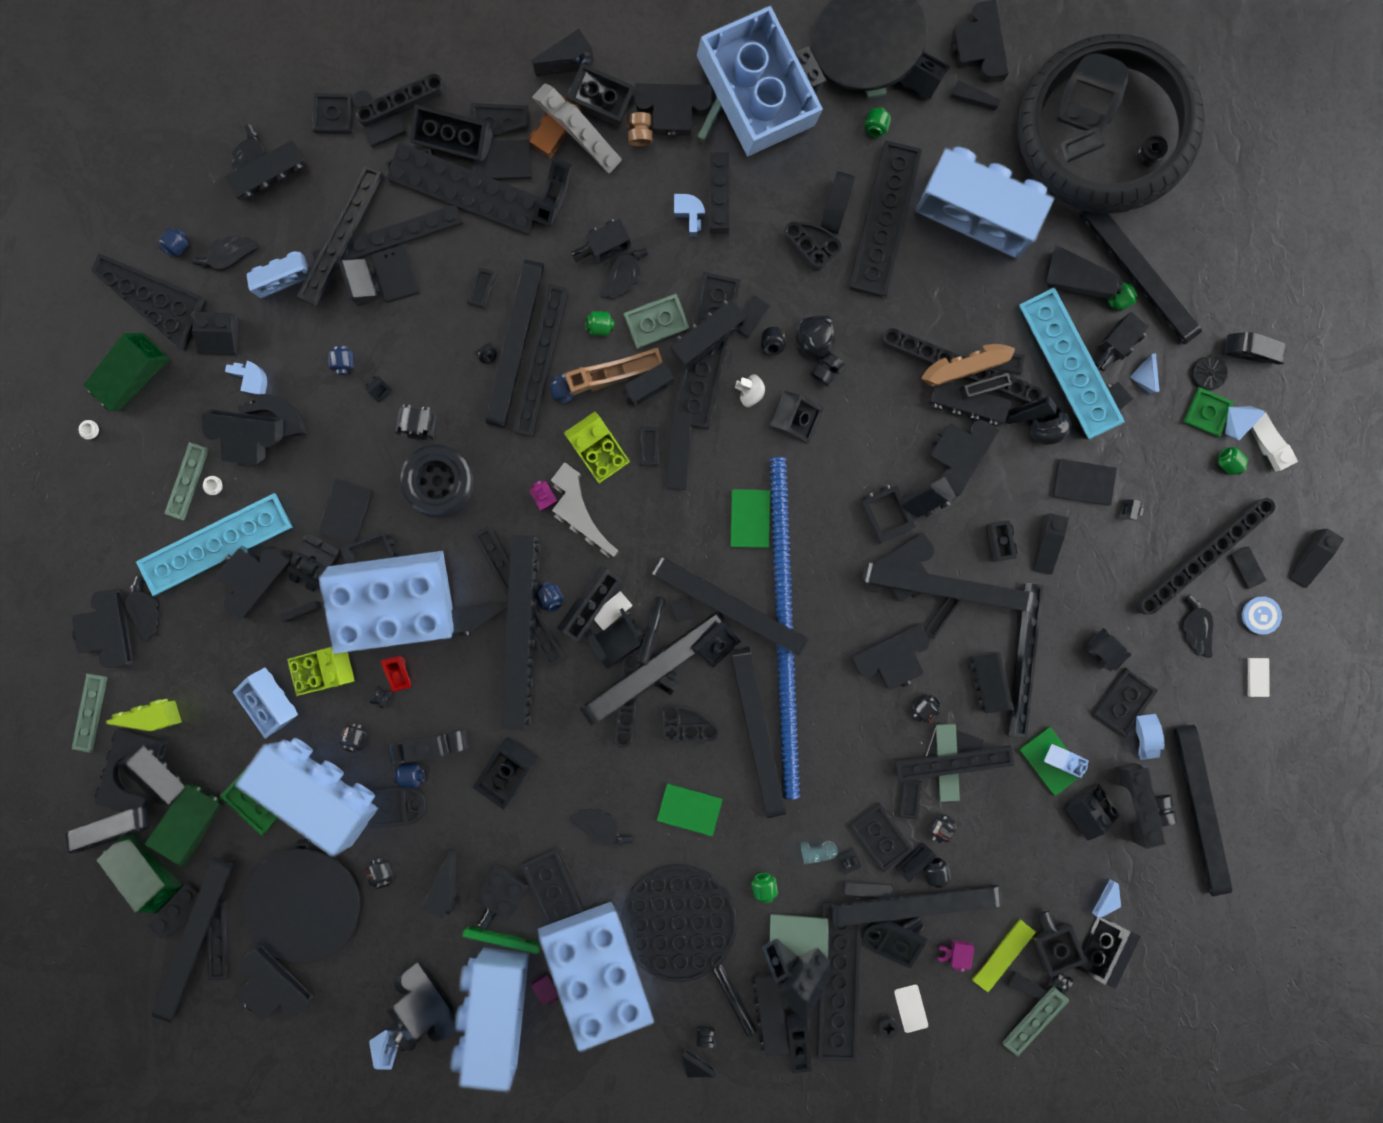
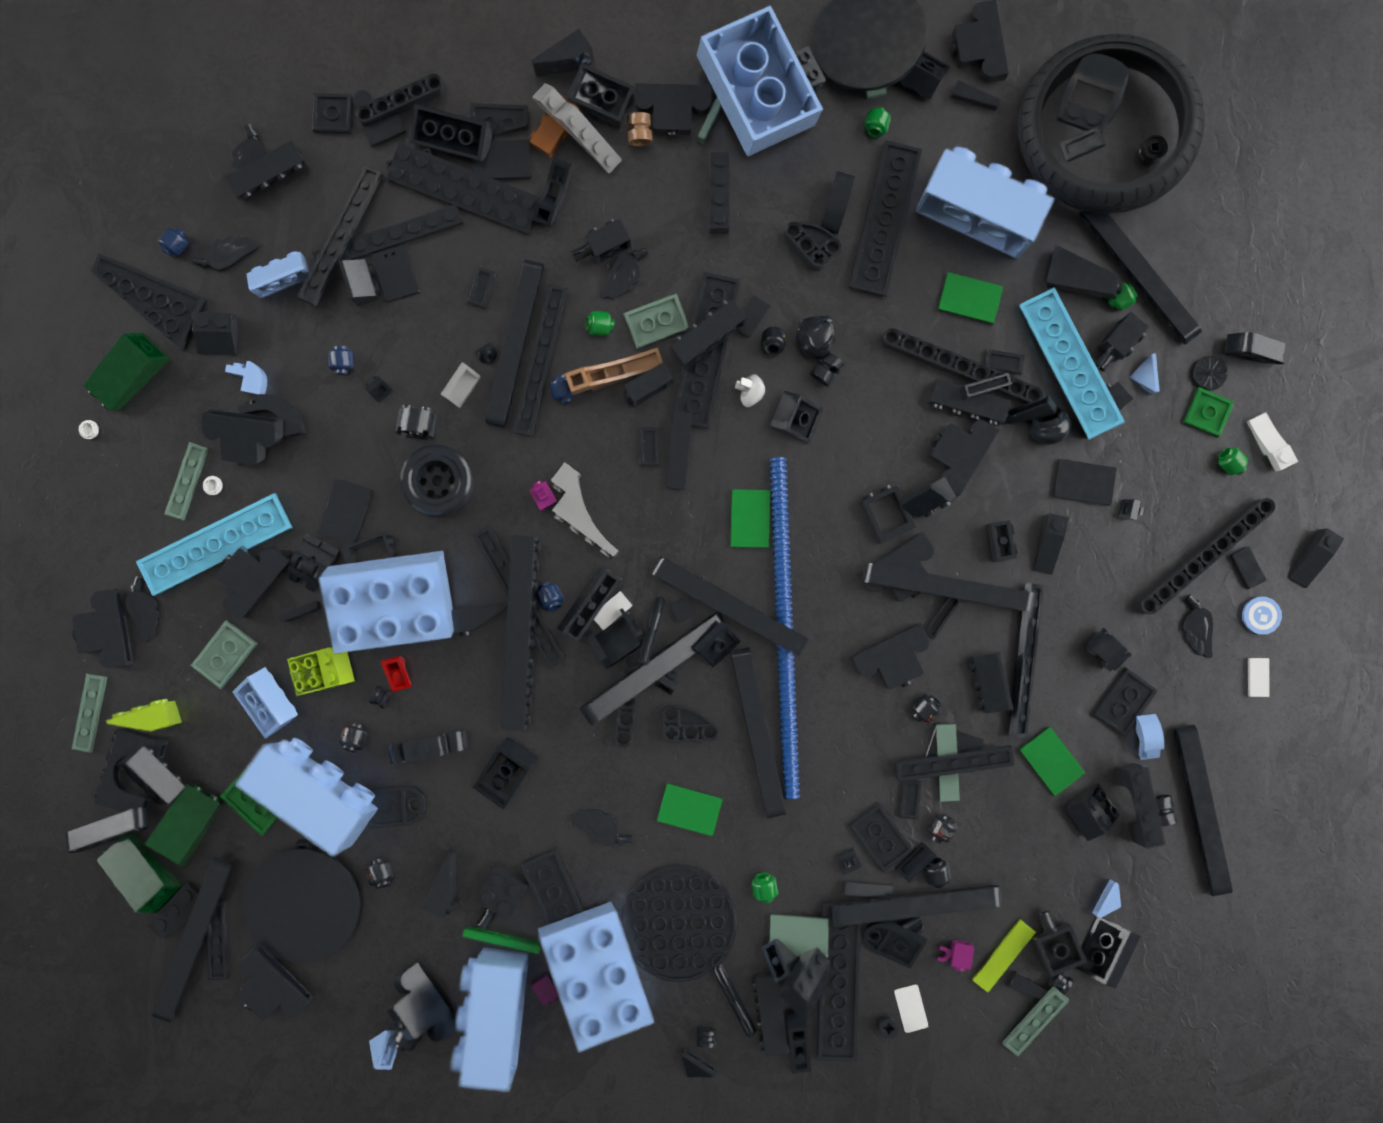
dark blue head [394,763,424,788] -> none
lime slope [564,411,630,483] -> none
light blue brick [674,194,705,237] -> none
clear light blue leg [800,840,838,864] -> none
medium nougat brick [921,344,1015,387] -> none
light blue slope [1044,744,1089,778] -> none
light blue slope [1225,406,1265,440] -> none
none -> sand green tile [190,620,258,689]
none -> light grey tile [441,362,481,408]
none -> green tile [938,272,1003,324]

